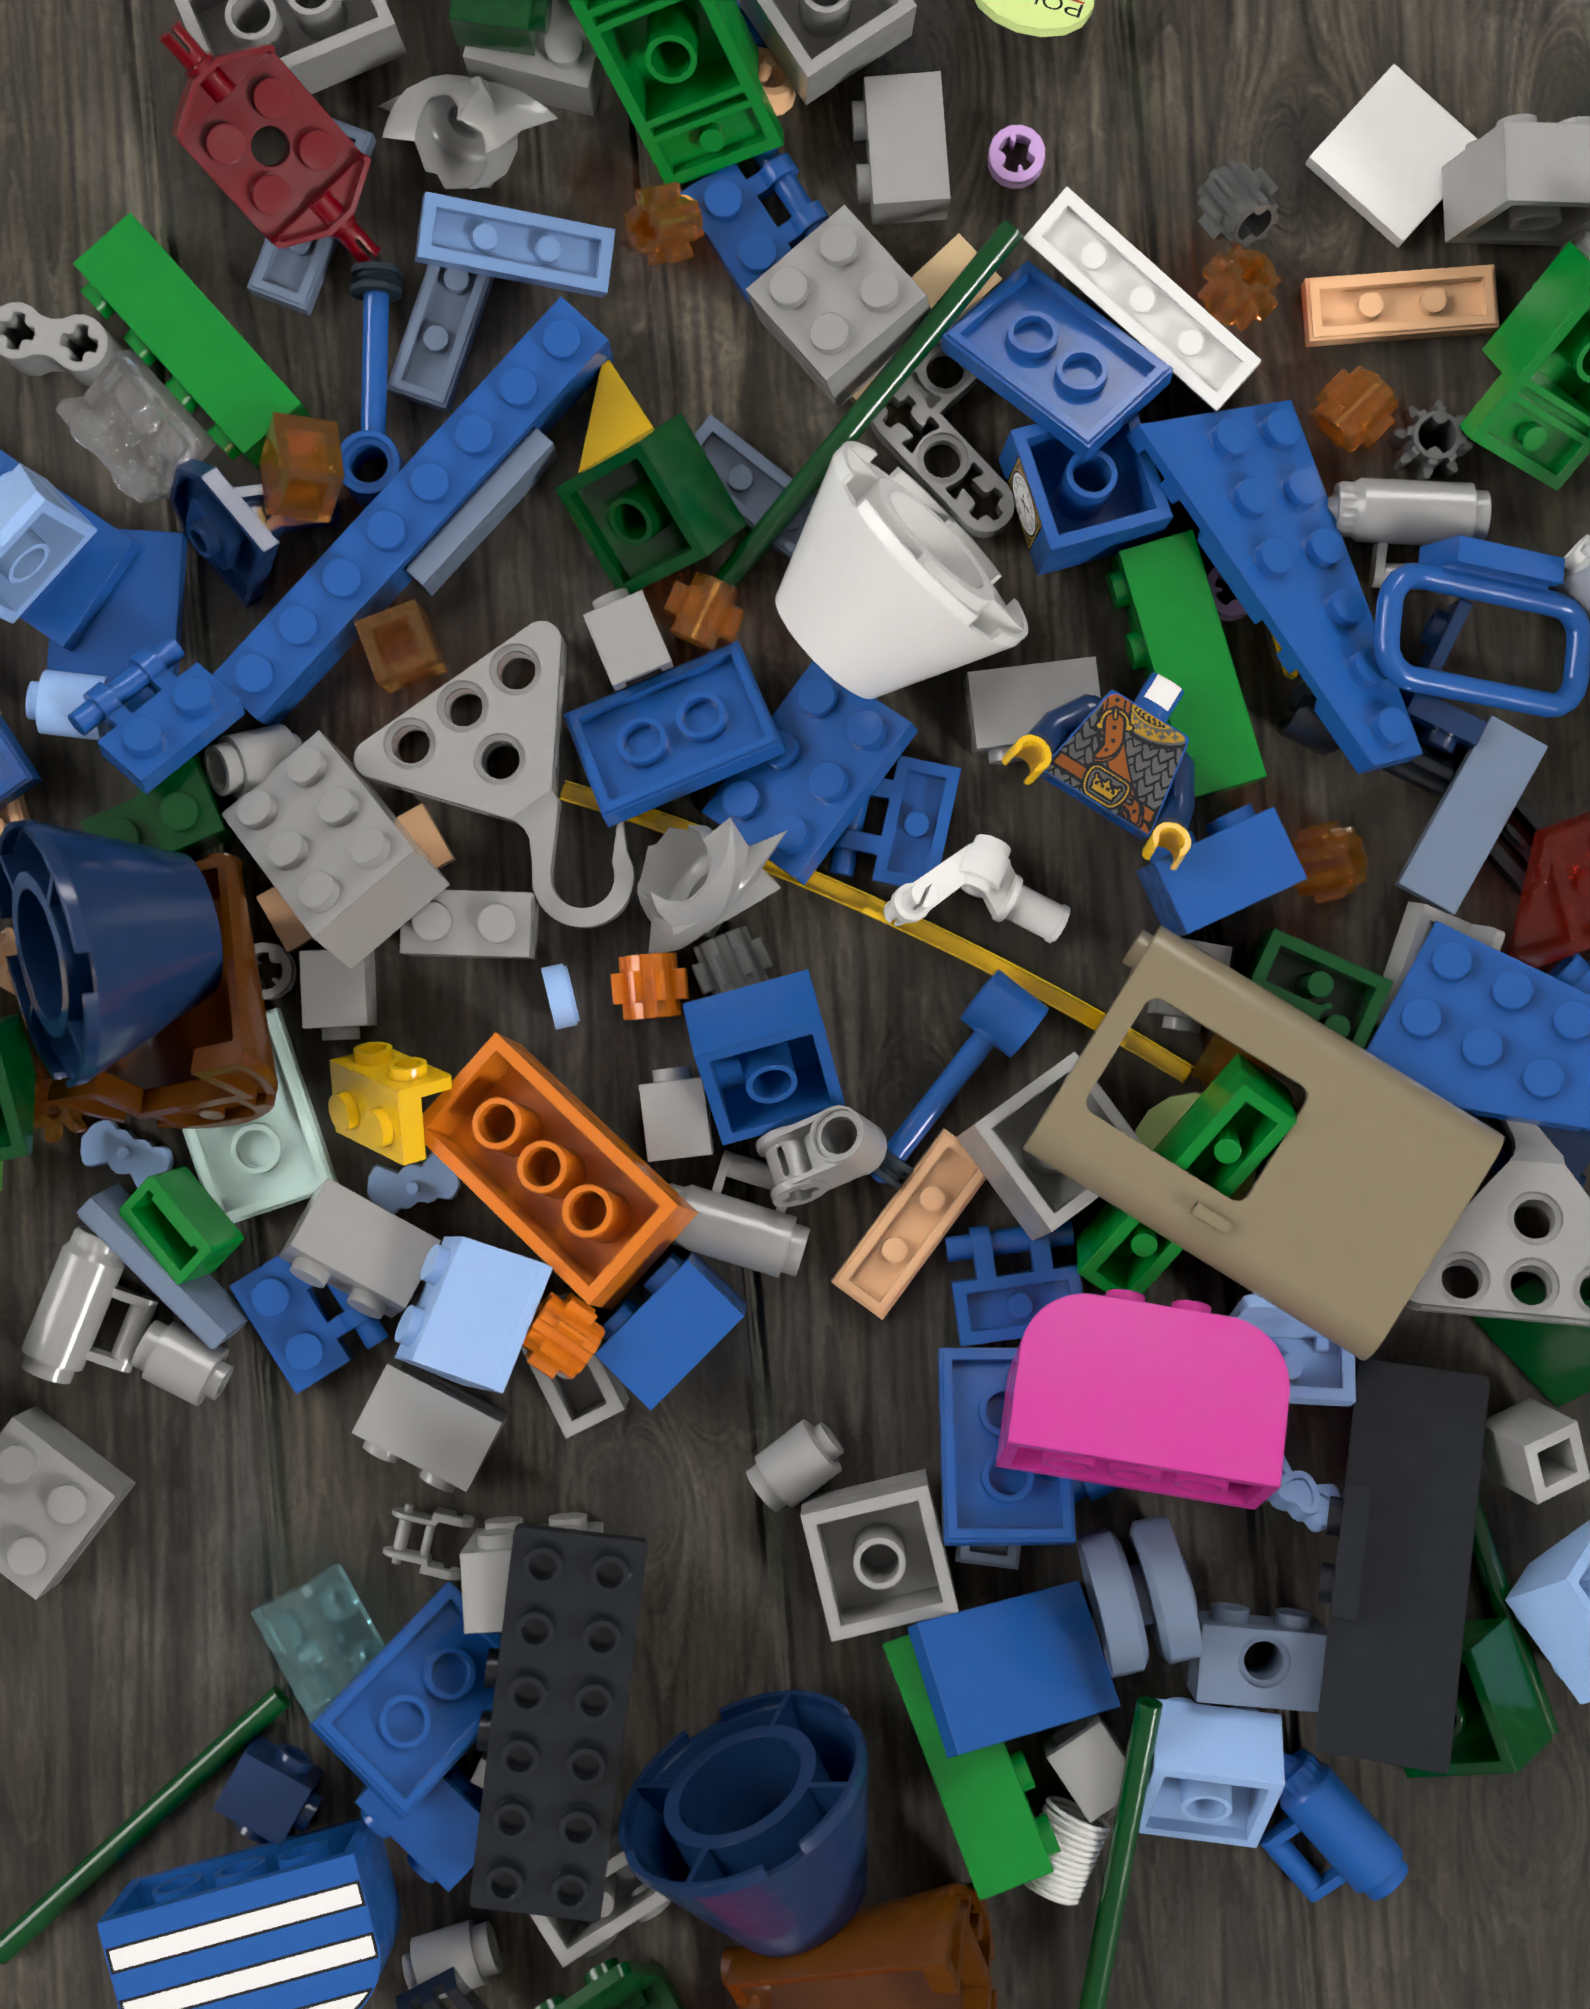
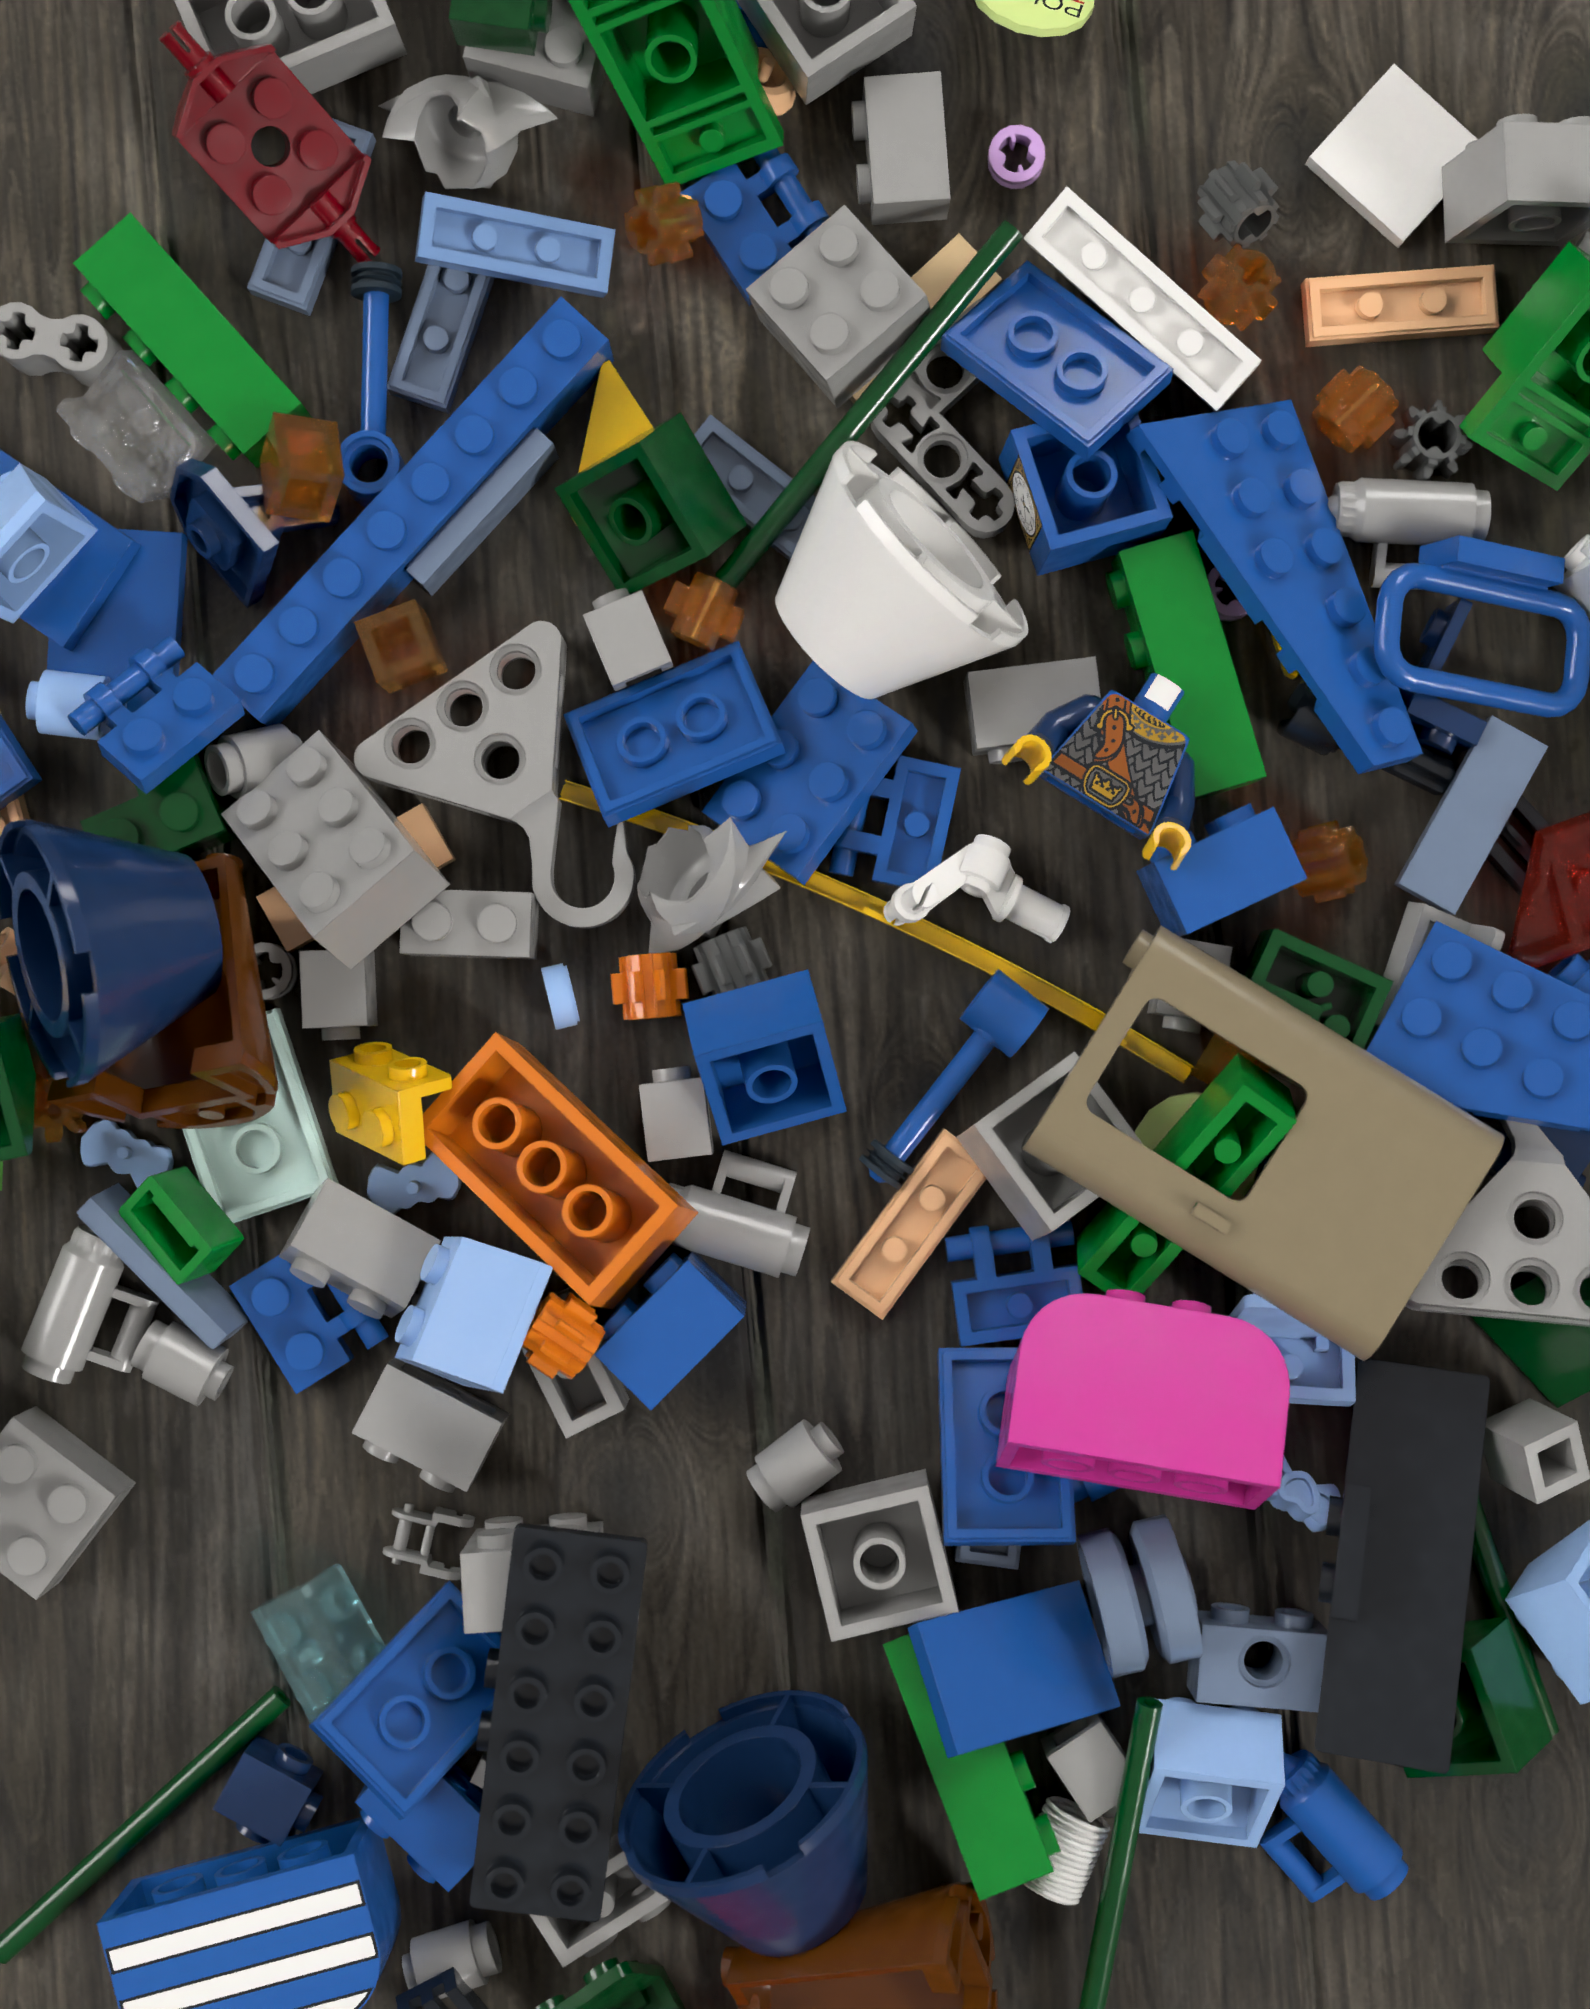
light grey piece [755,1105,887,1207] -> none

